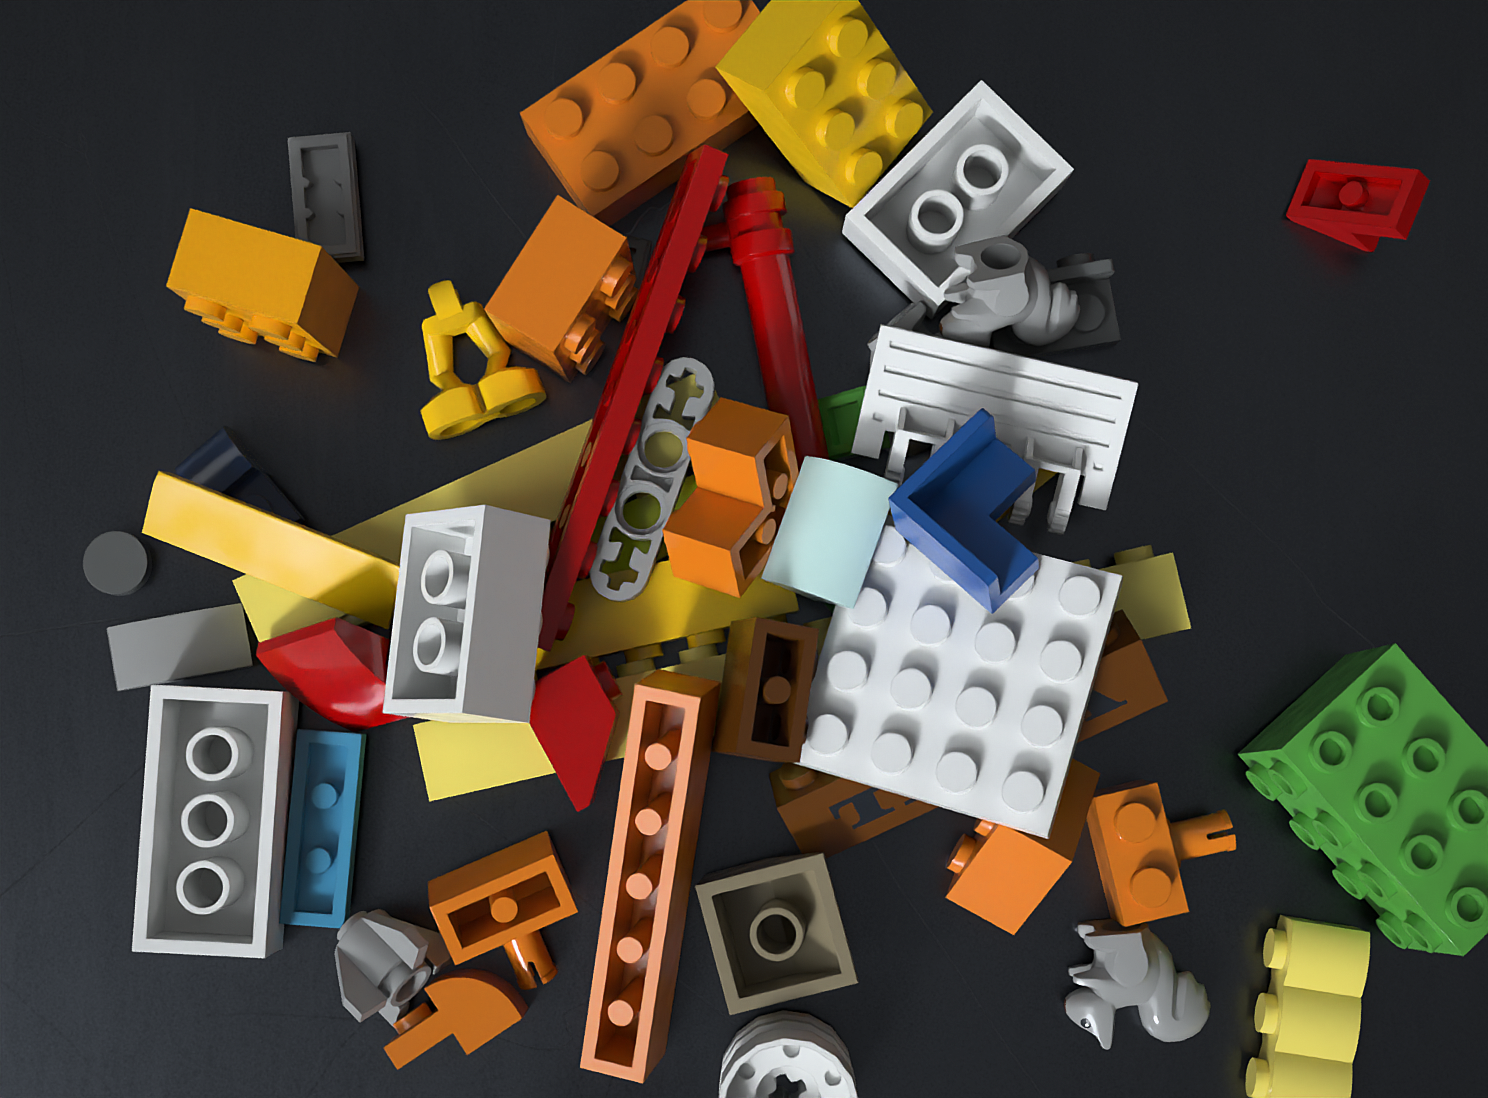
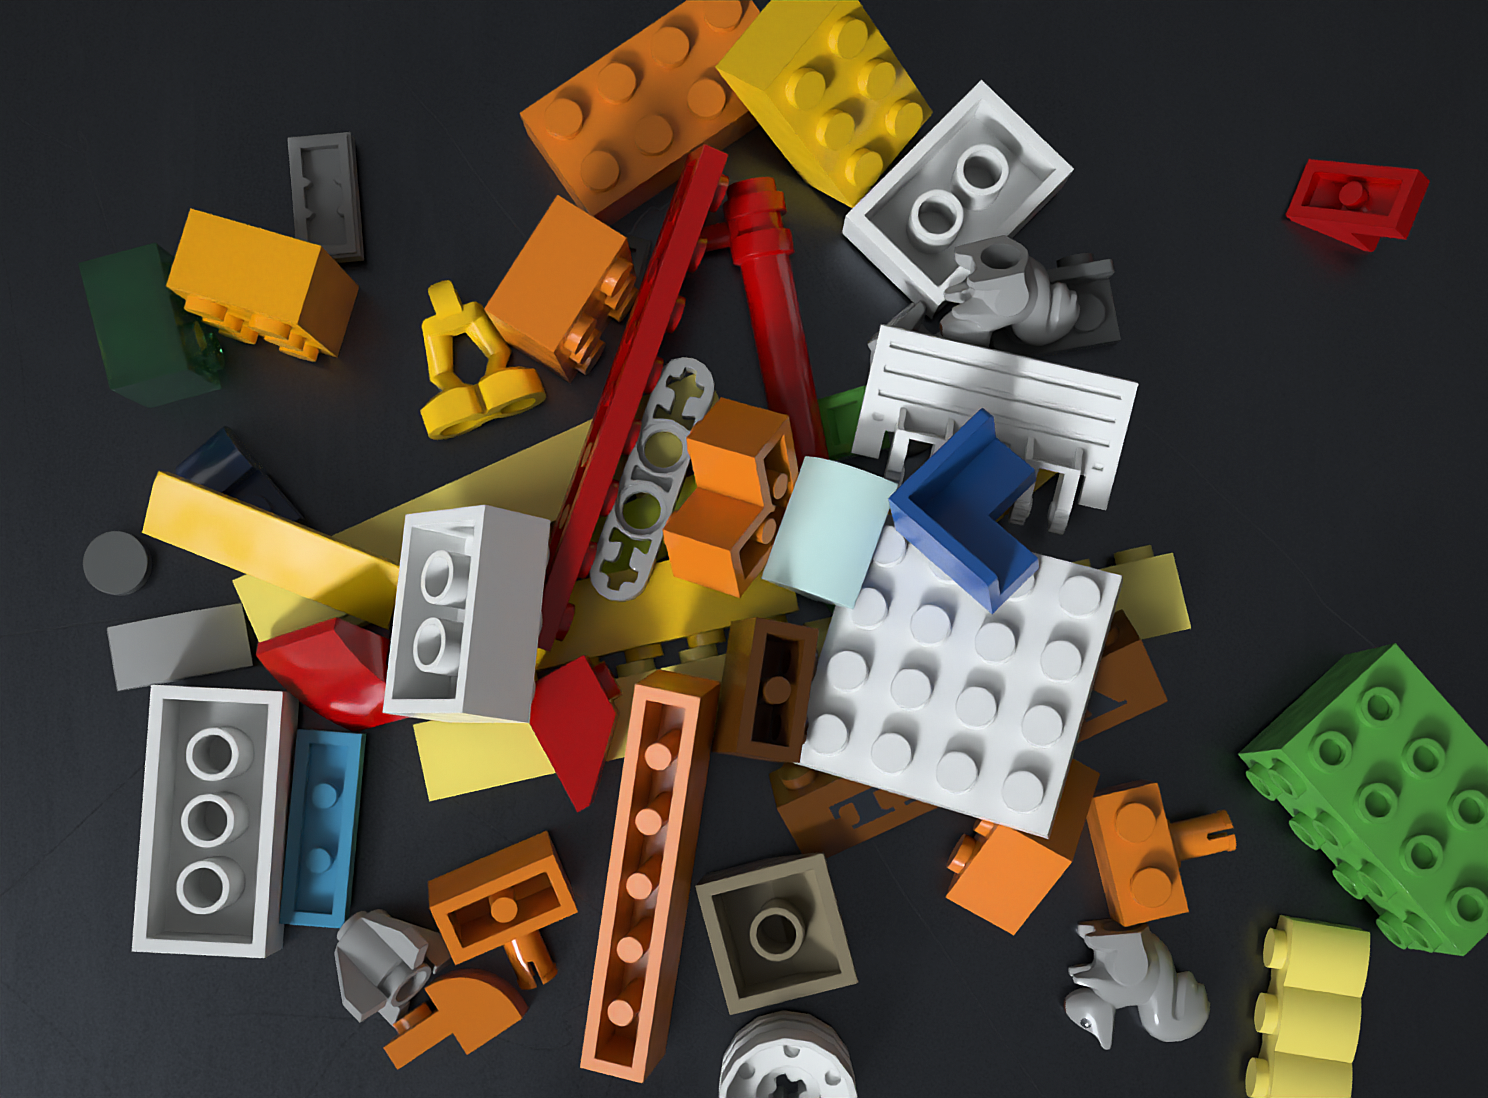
none -> clear green brick [78,242,225,408]

